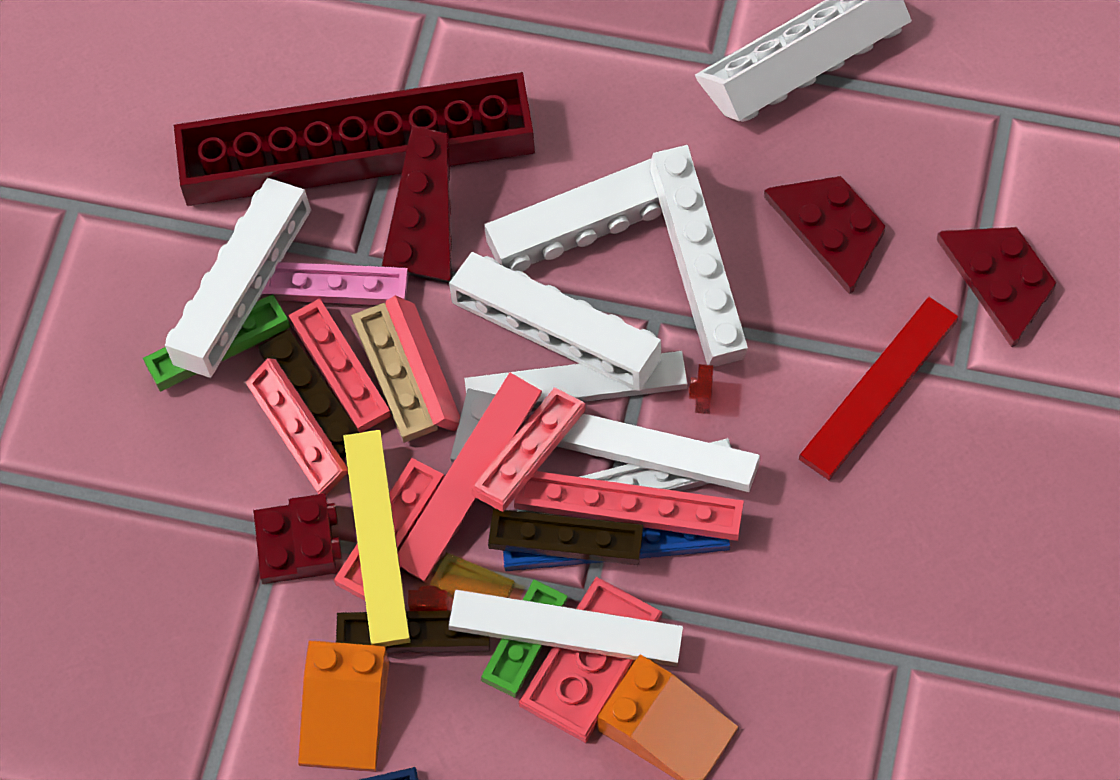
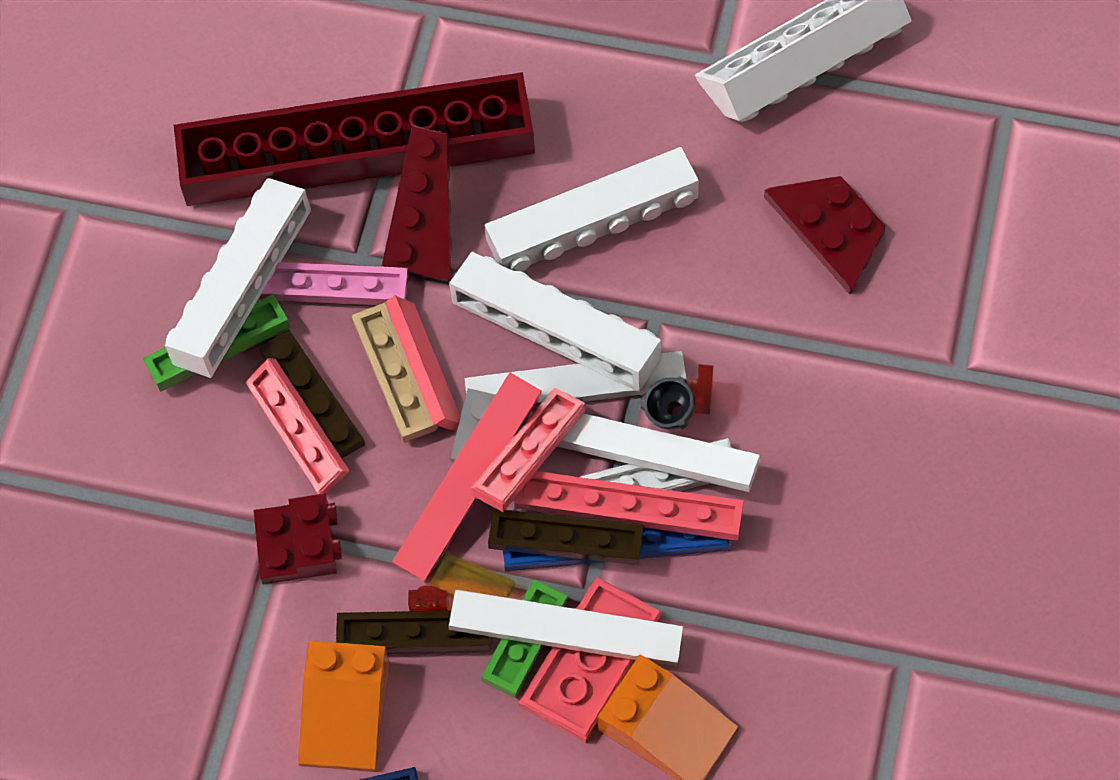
coral plate [288,298,391,433] -> none
coral plate [334,458,444,600] -> none
light yellow tile [343,430,410,646] -> none
white brick [650,145,748,368] -> none
red tile [799,297,959,480] -> none
dark red wing [937,227,1056,347] -> none
none -> black piece [641,376,696,429]

